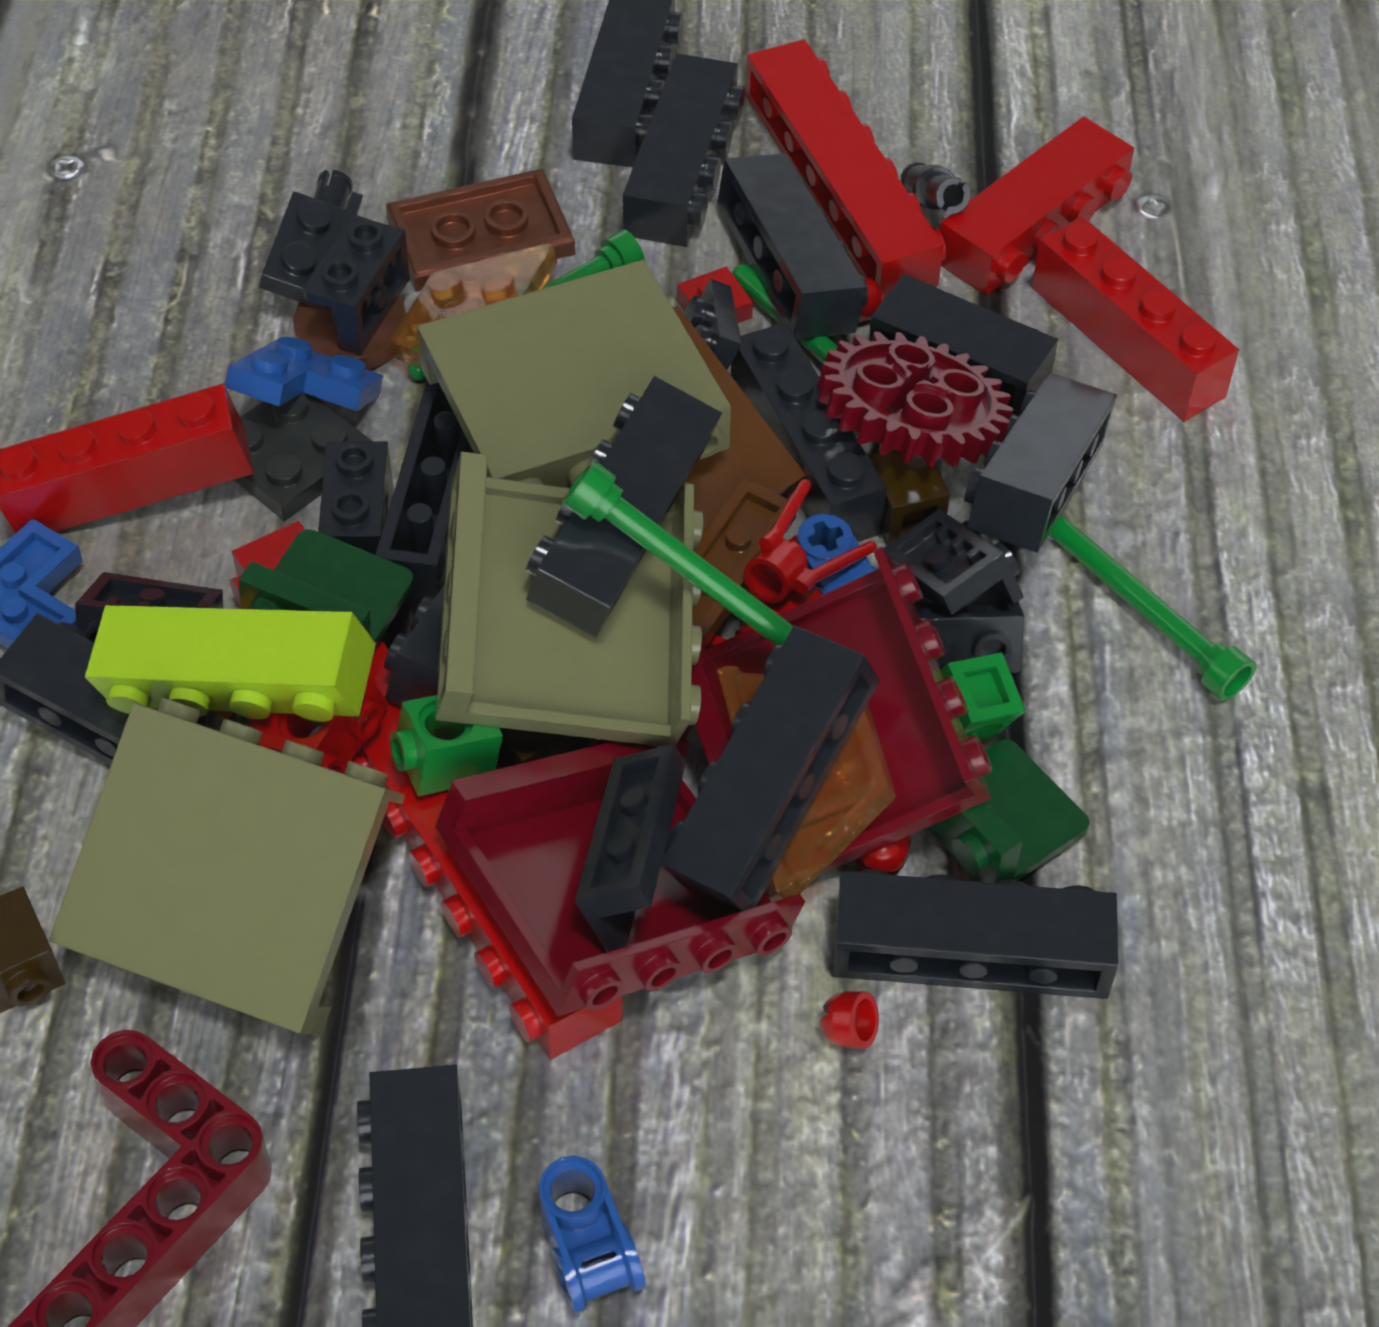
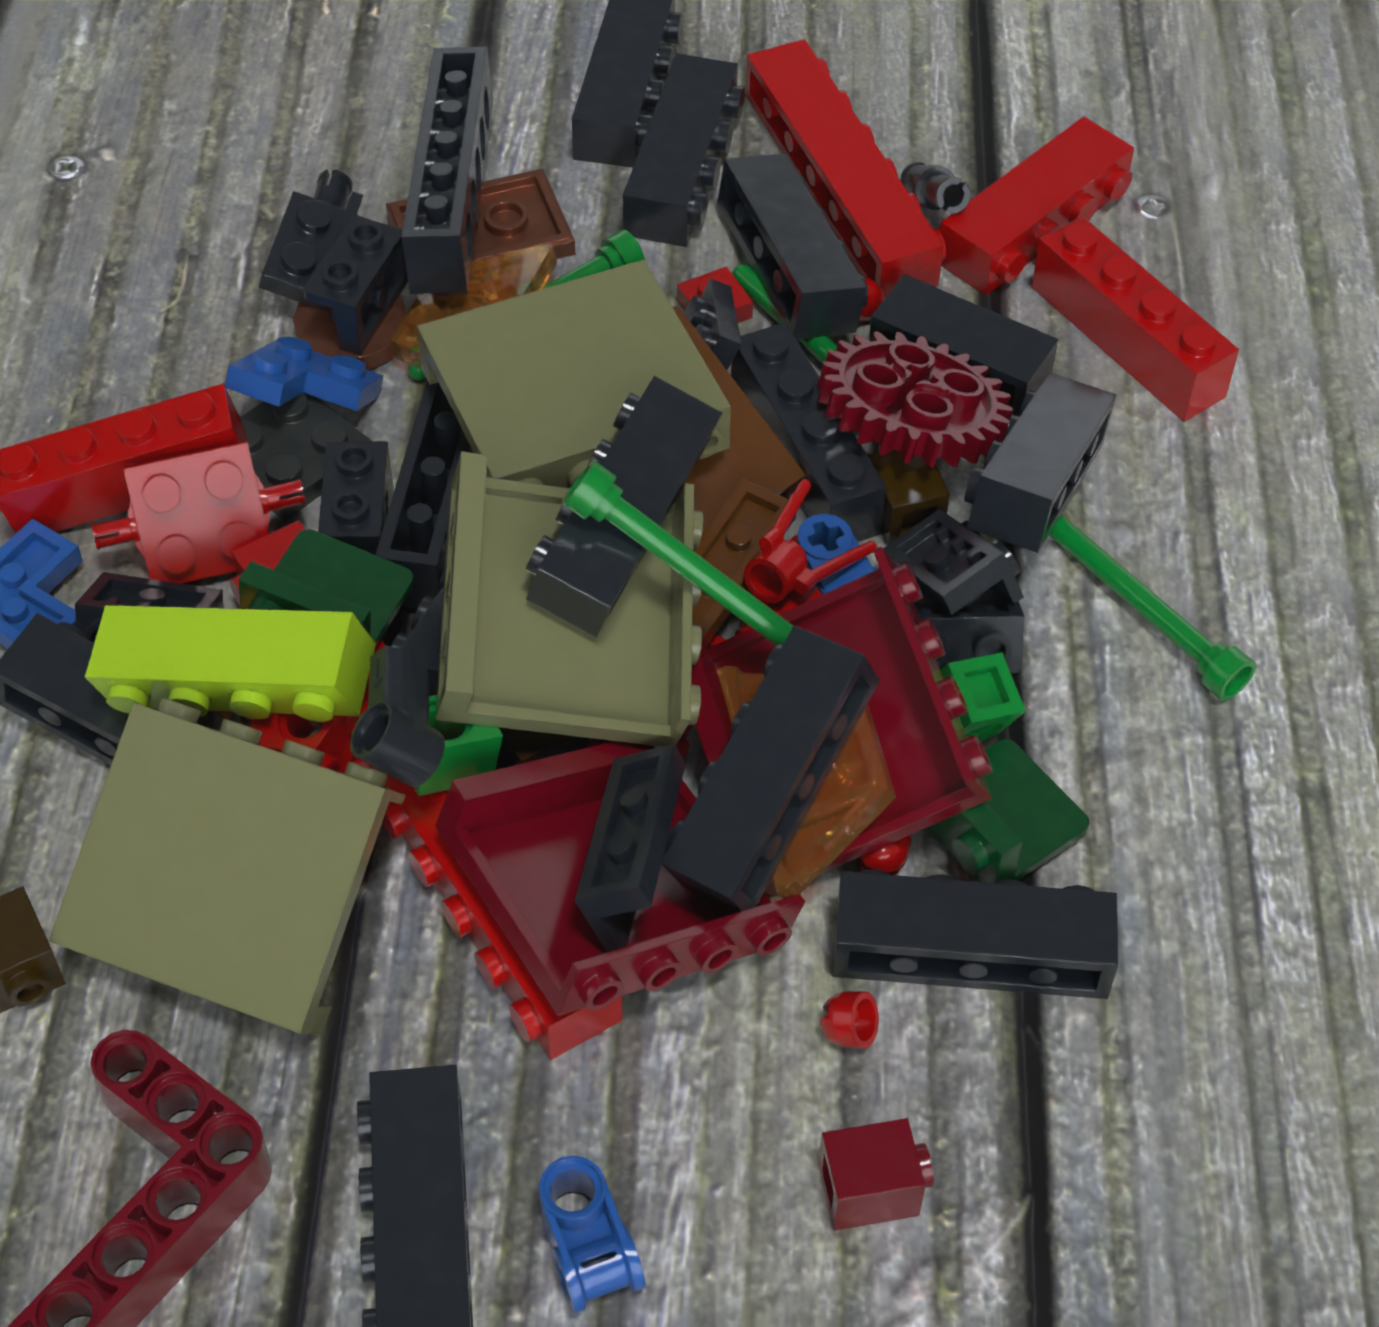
none -> plate [91,440,306,583]
none -> black piece [350,645,445,787]
none -> black brick [401,47,493,296]
none -> dark red brick [818,1118,934,1231]

